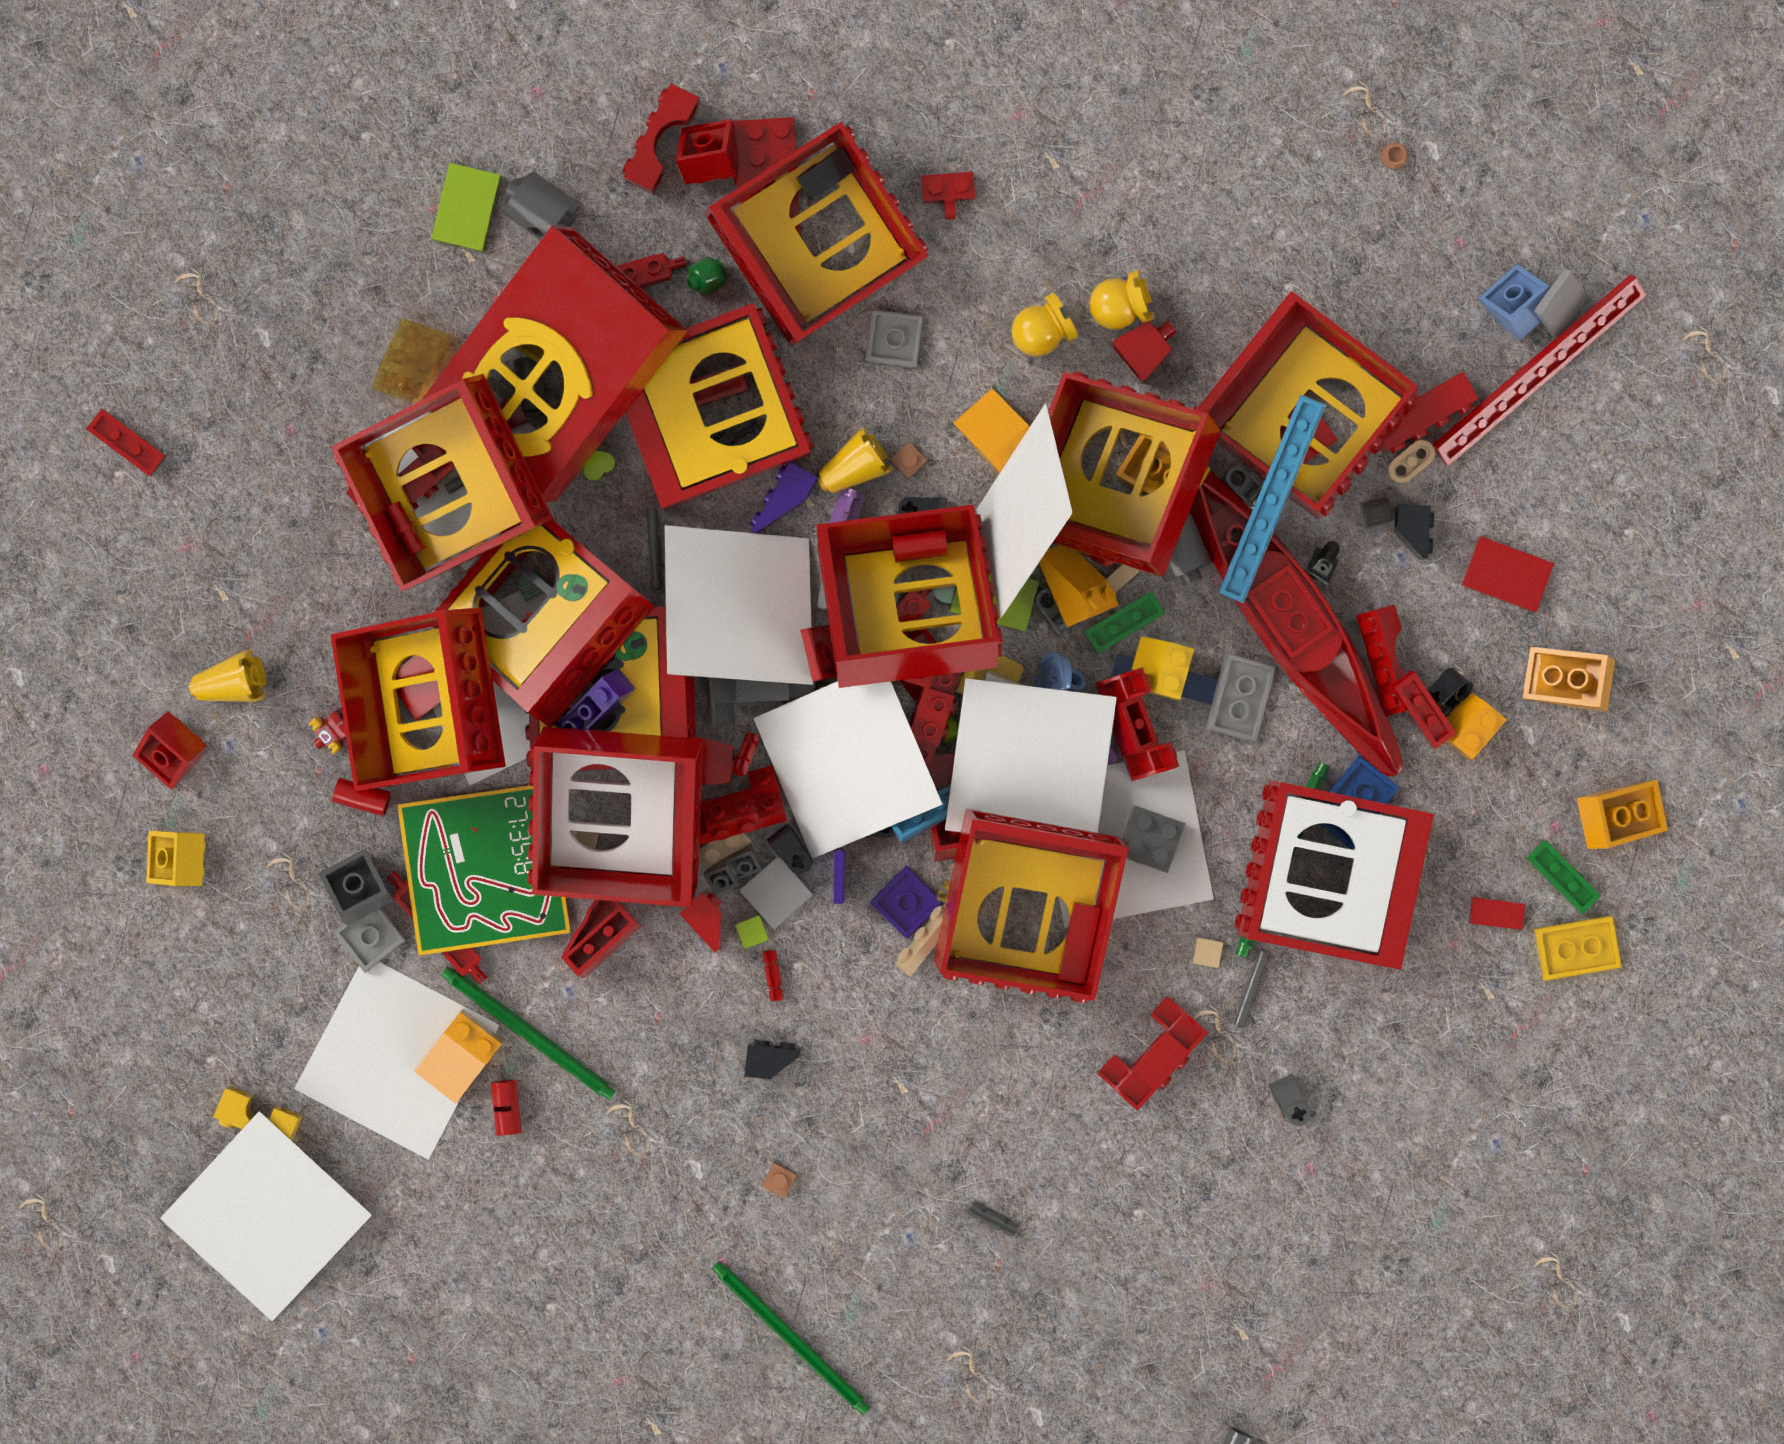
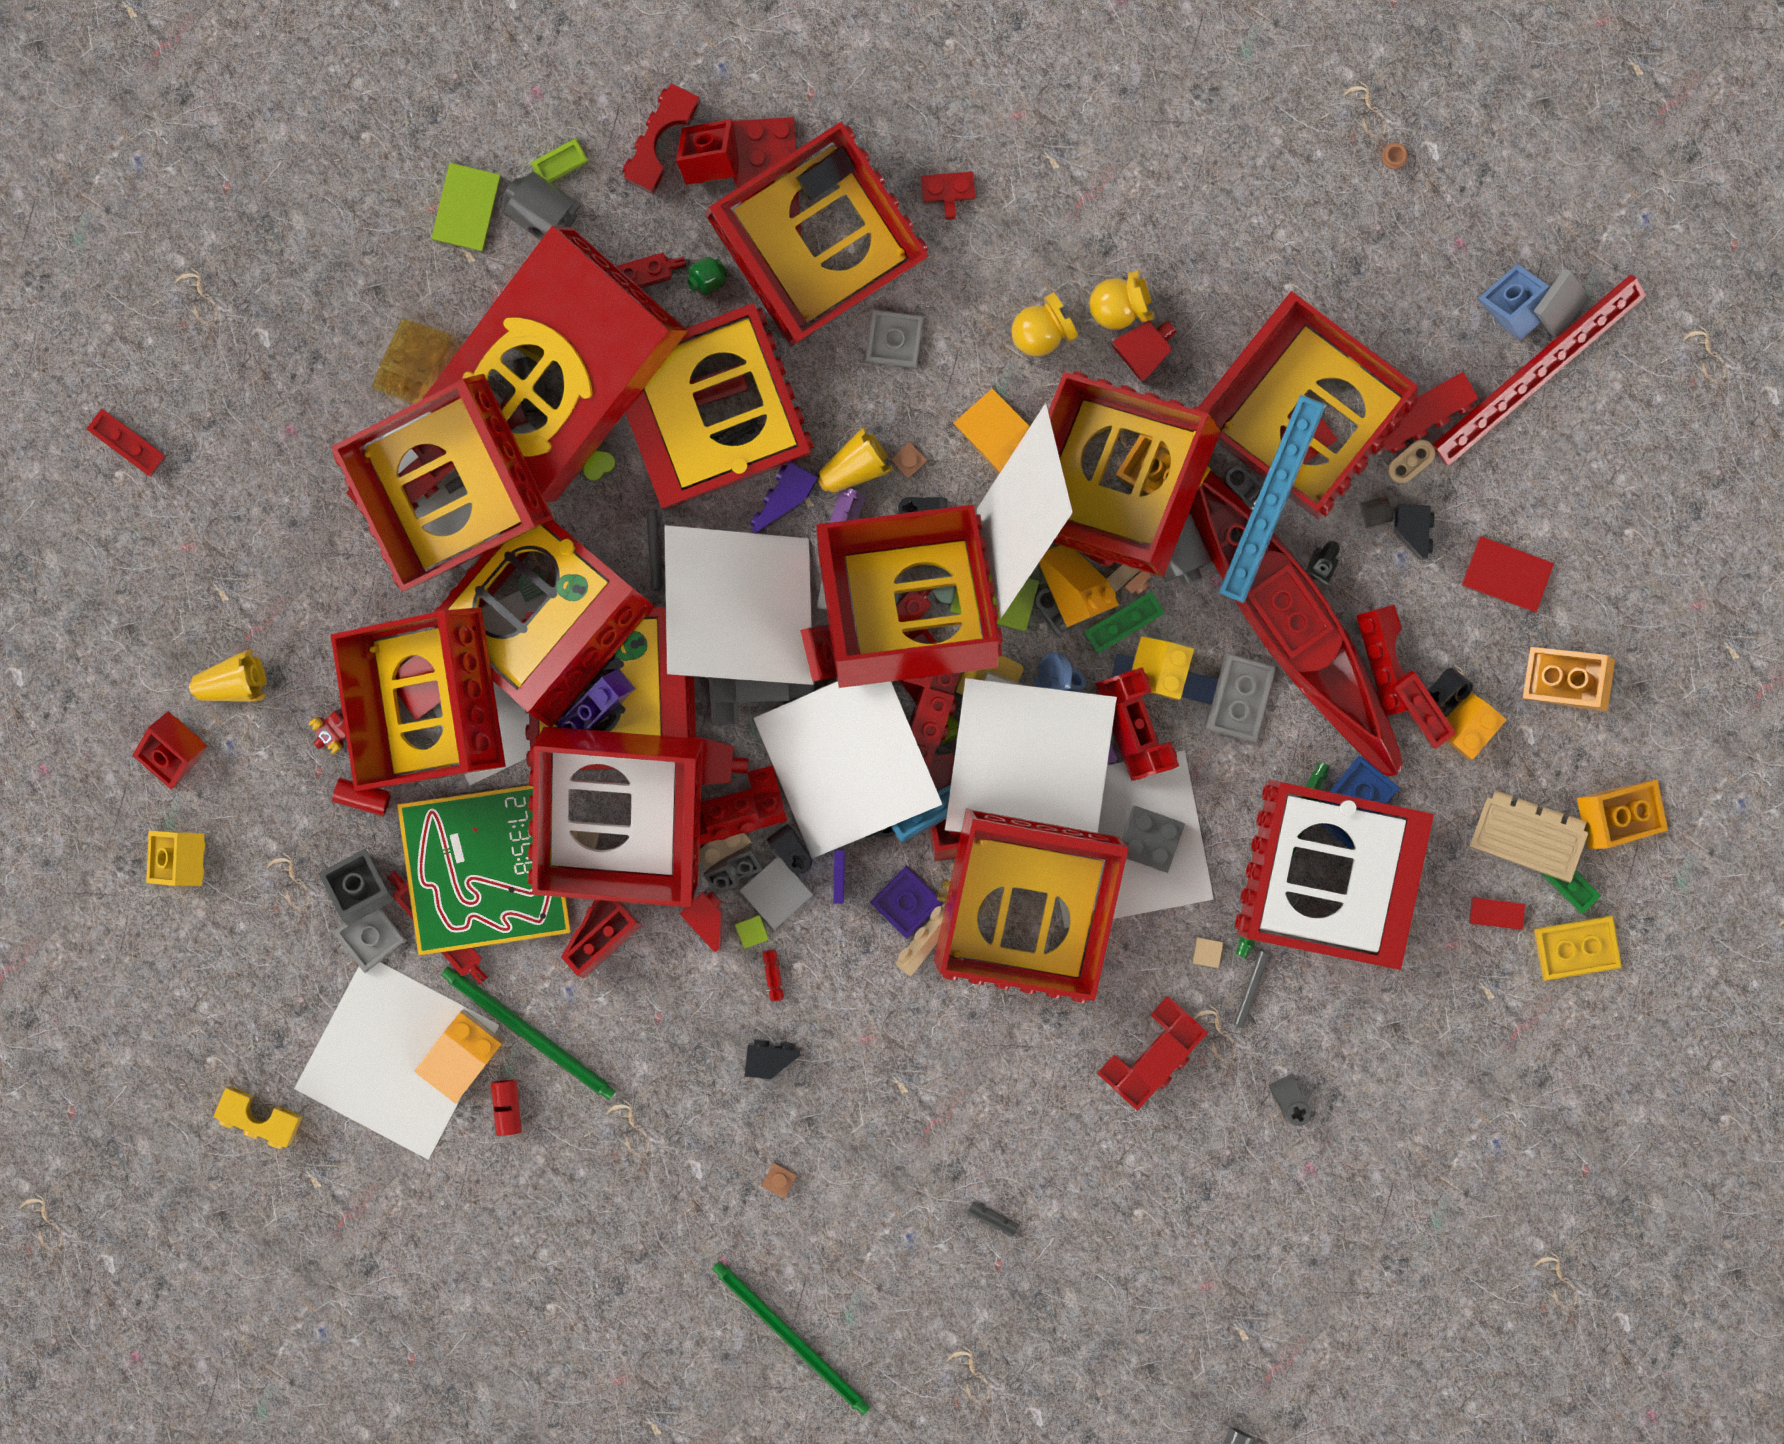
white sticker [160,1111,372,1321] -> none
red pin [385,501,426,556] -> none
red axle [733,732,759,776] -> none
red pin [892,530,948,563] -> none
red tile [1057,902,1101,984] -> none
none -> lime tile [530,138,589,183]
none -> nougat plate [1123,571,1151,595]
none -> tan hinge [1469,790,1588,883]

